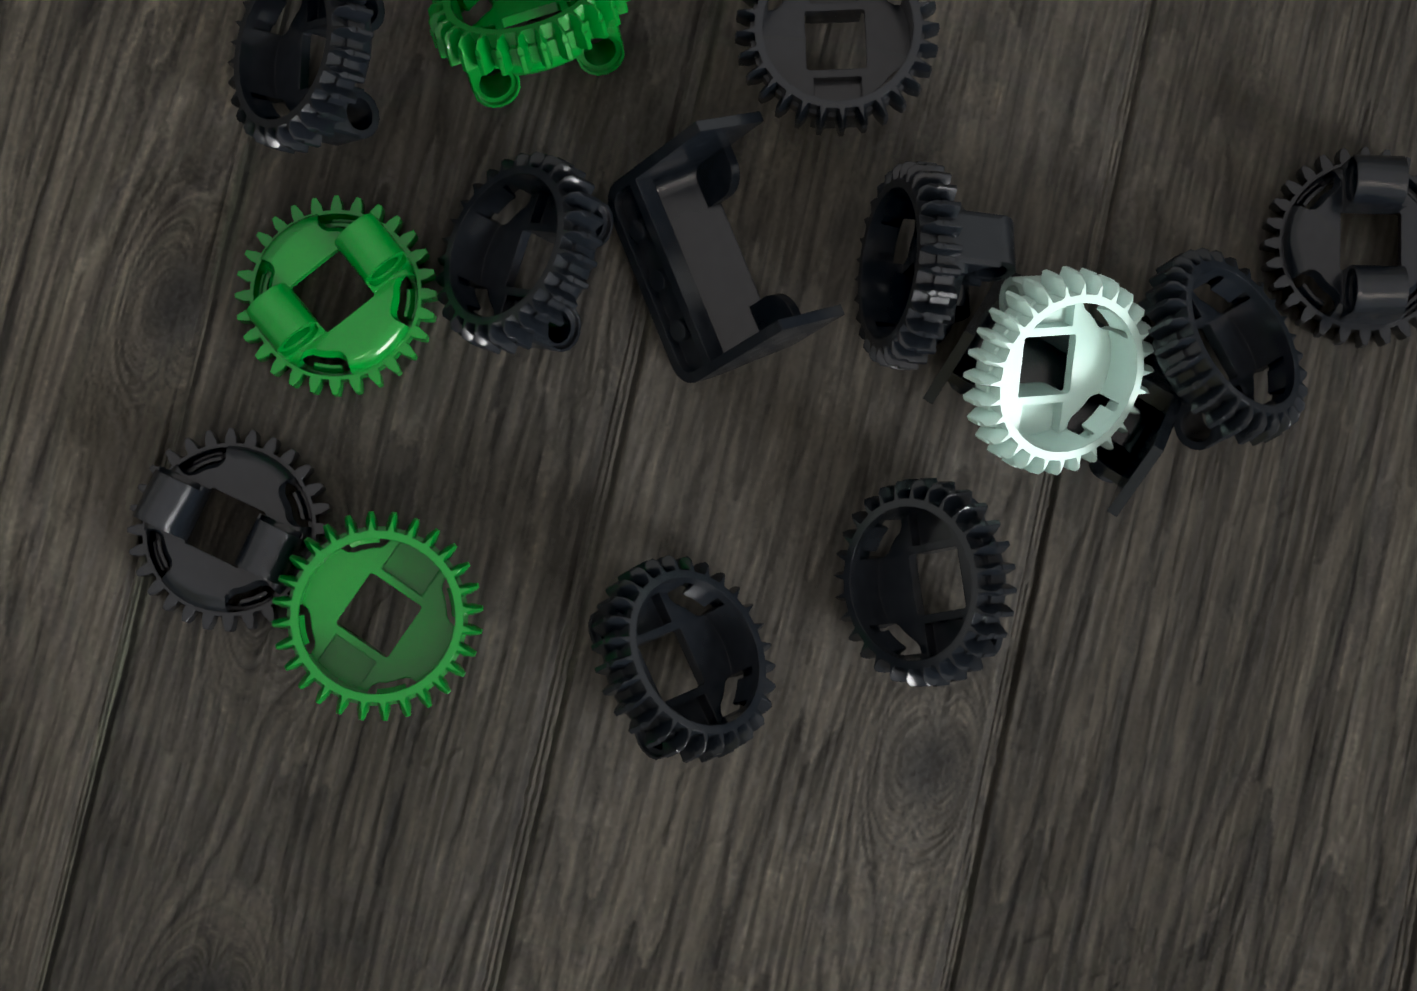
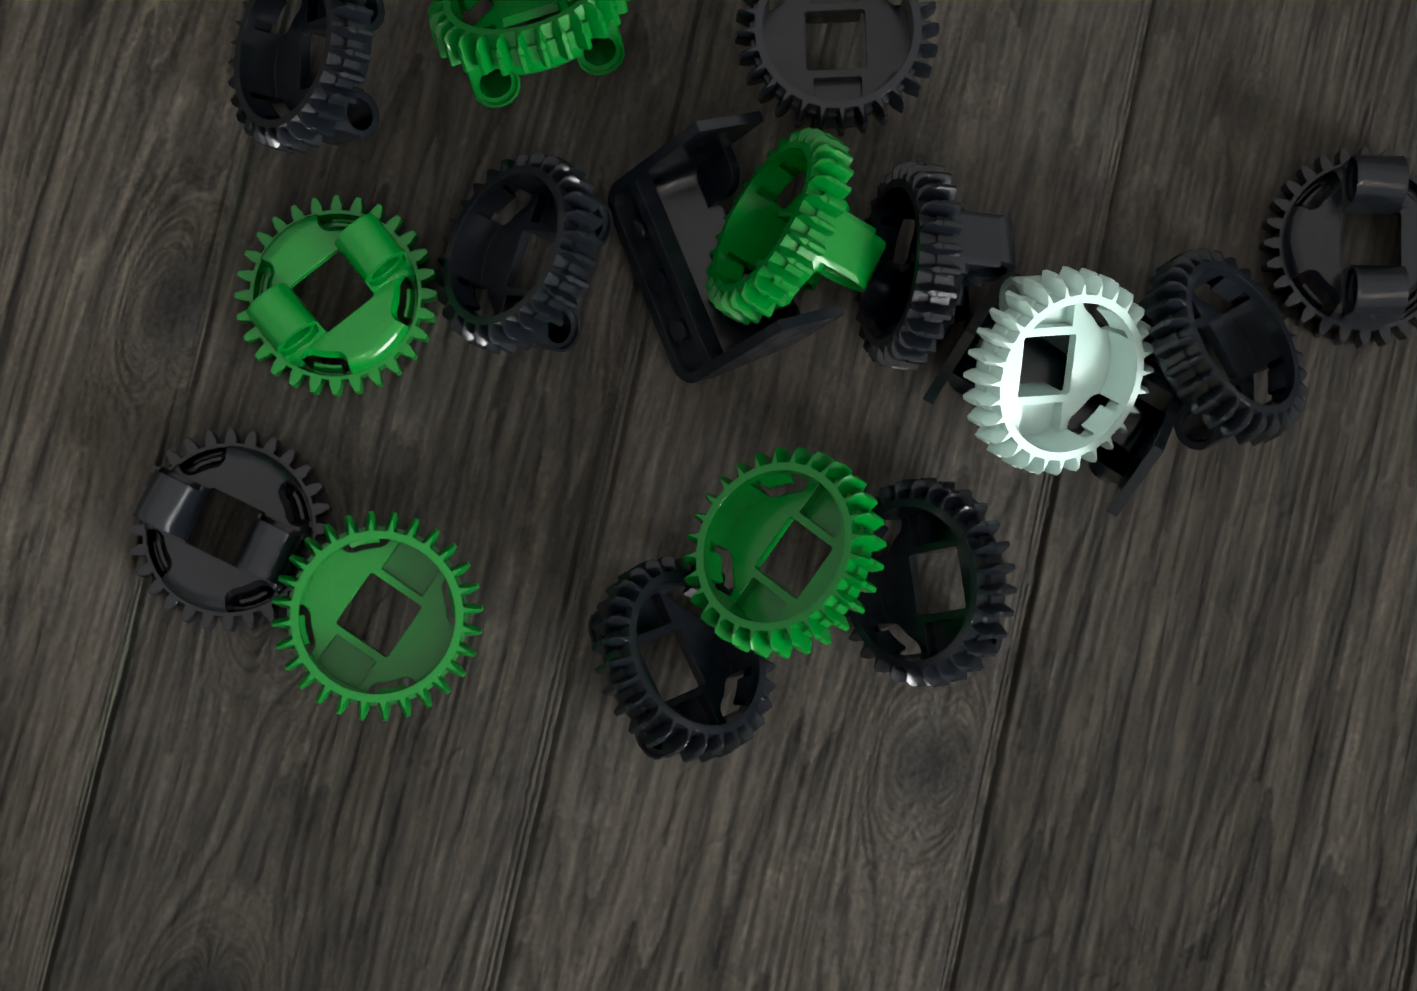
none -> green piece [683,447,887,659]
none -> green piece [705,127,886,325]

